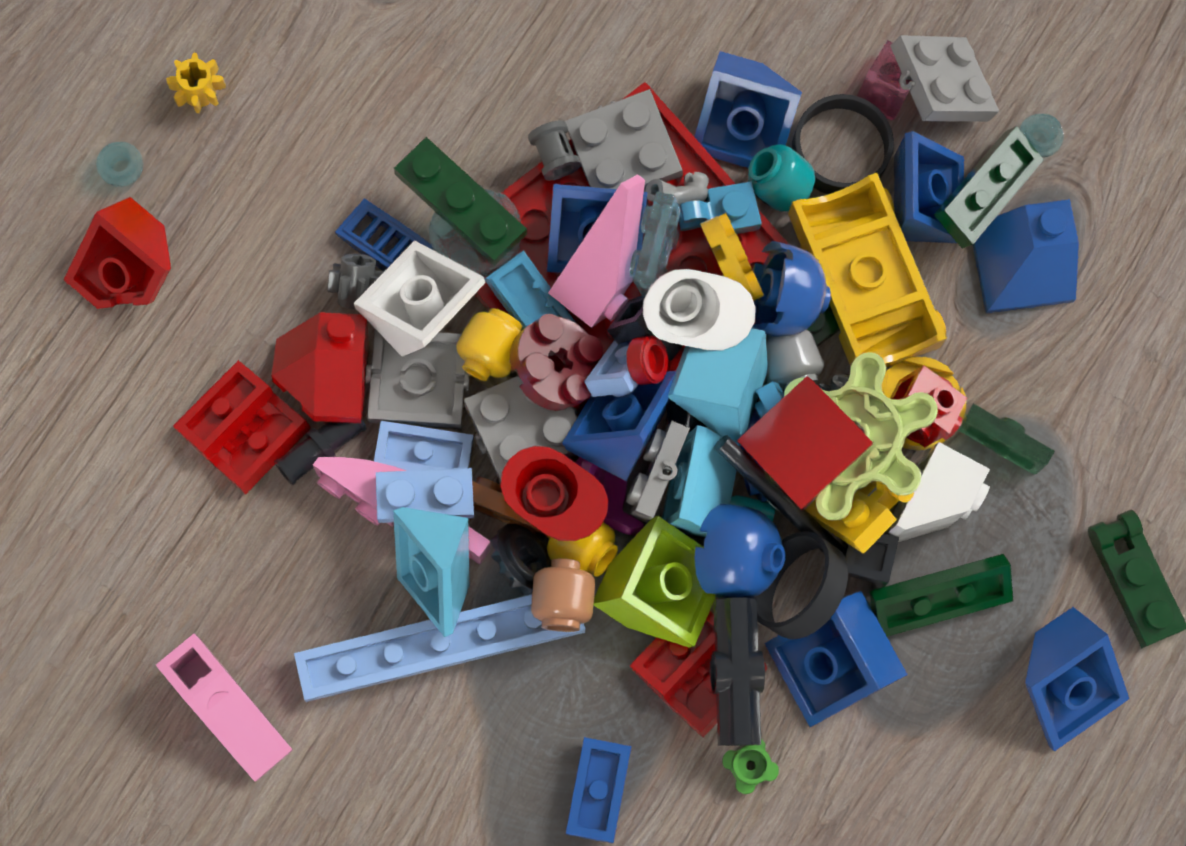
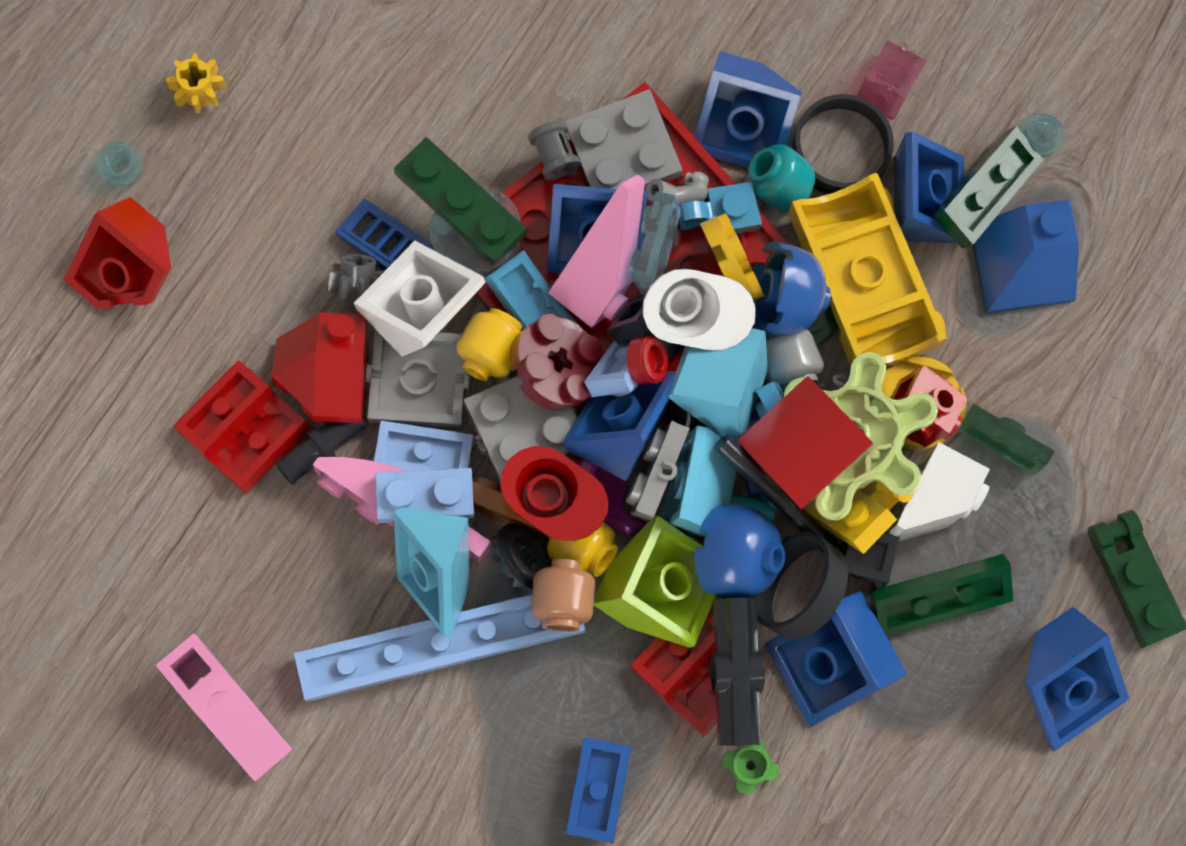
light grey plate [890,35,999,122] -> none

